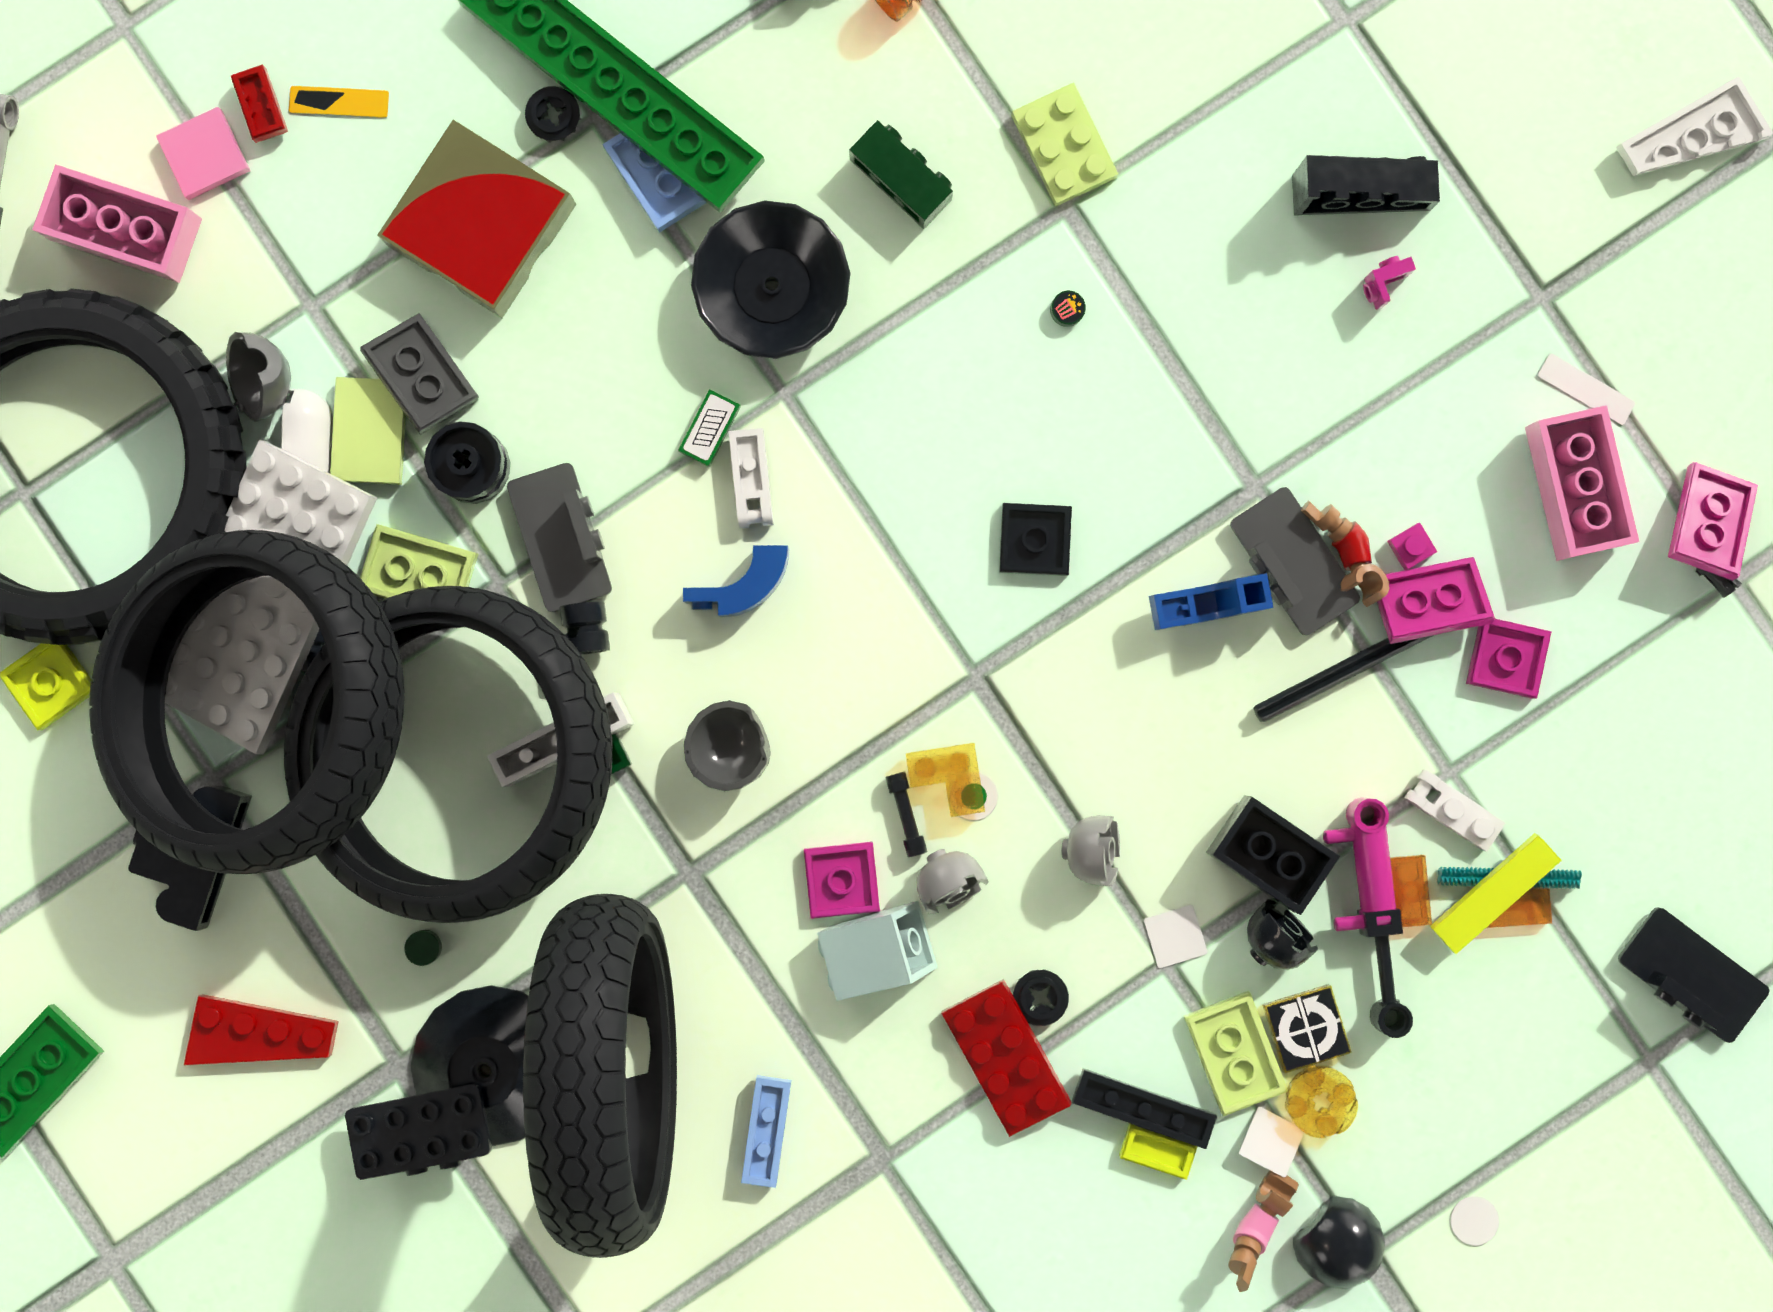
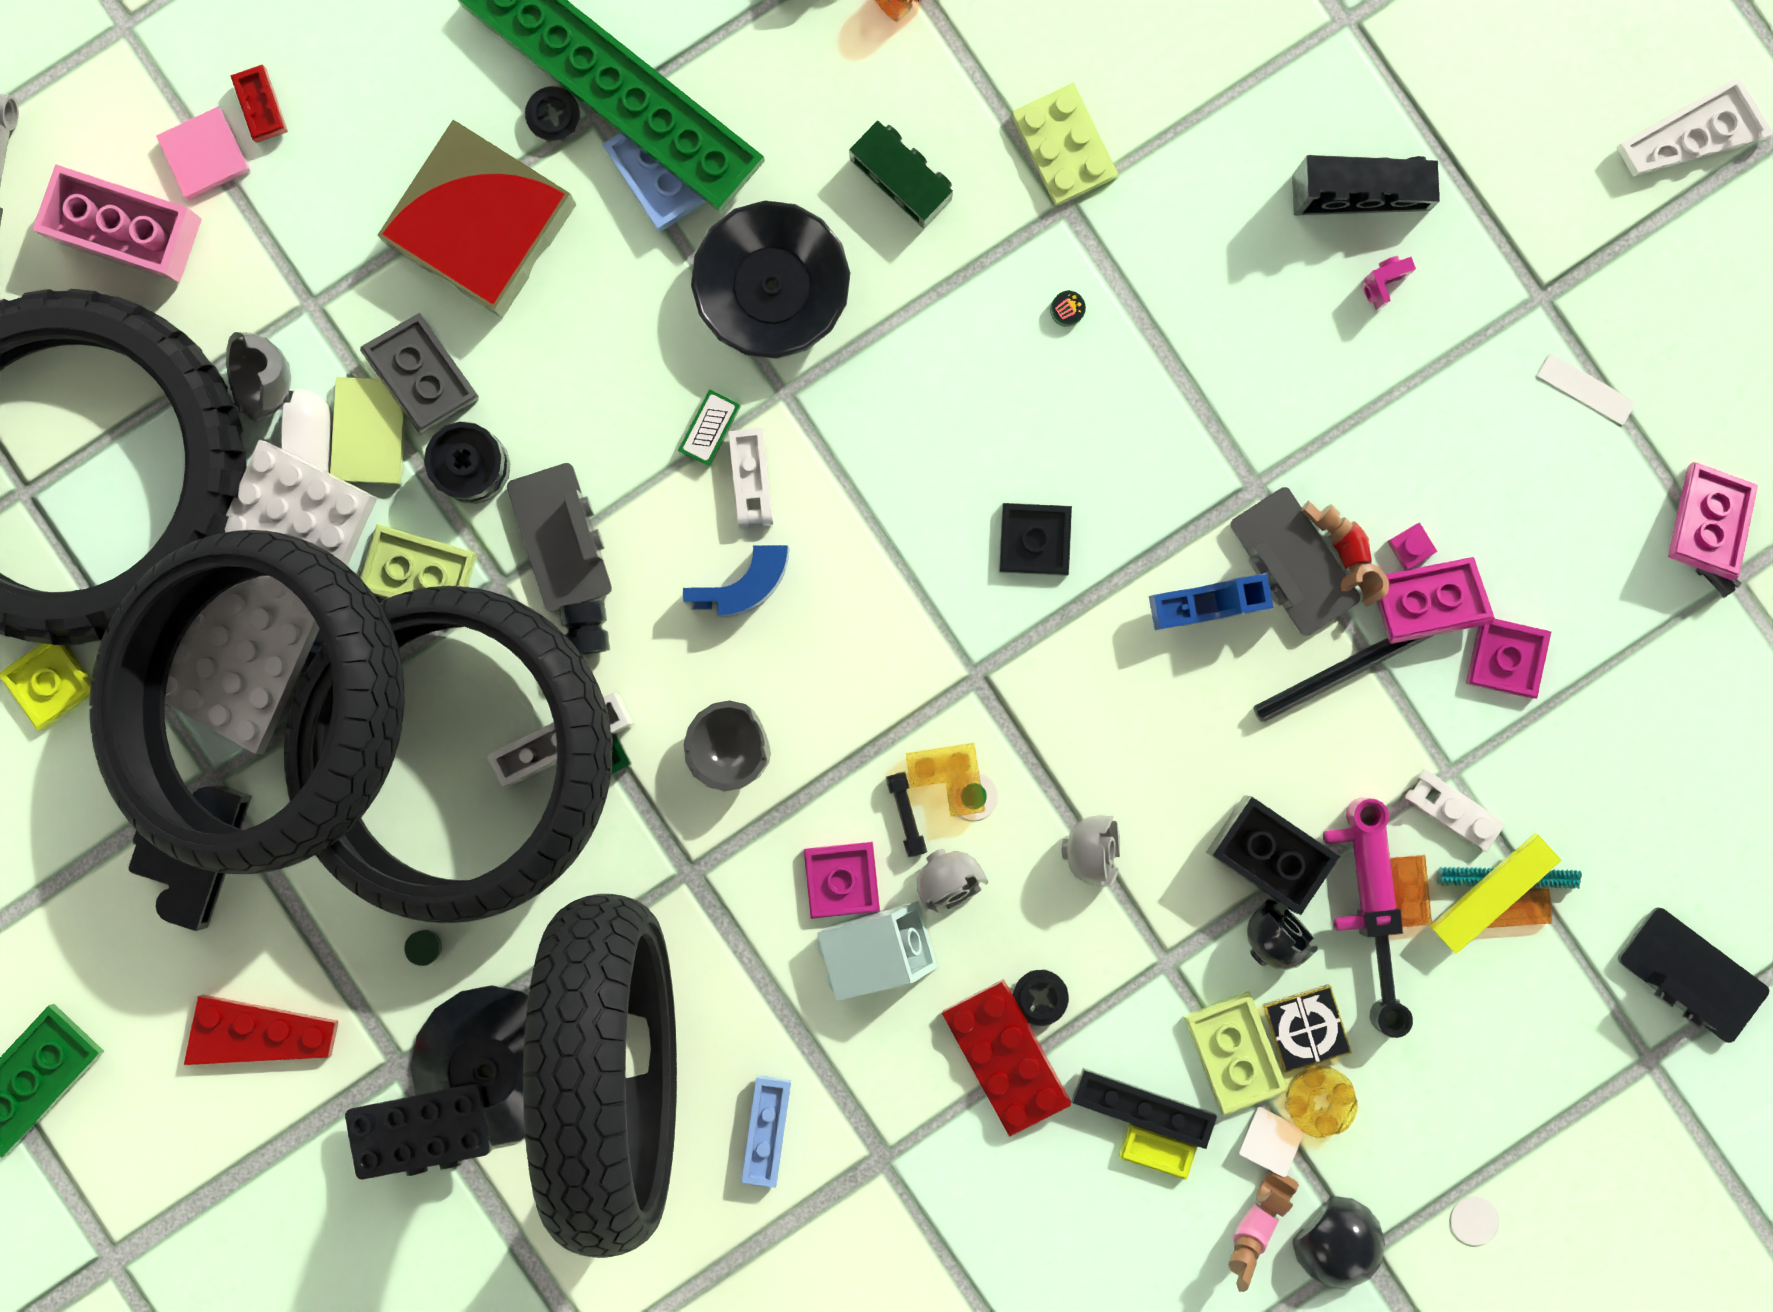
yellow sticker [289,86,389,118] -> none
white sticker [1144,904,1208,968] -> none
bright pink brick [1525,405,1639,561] -> none

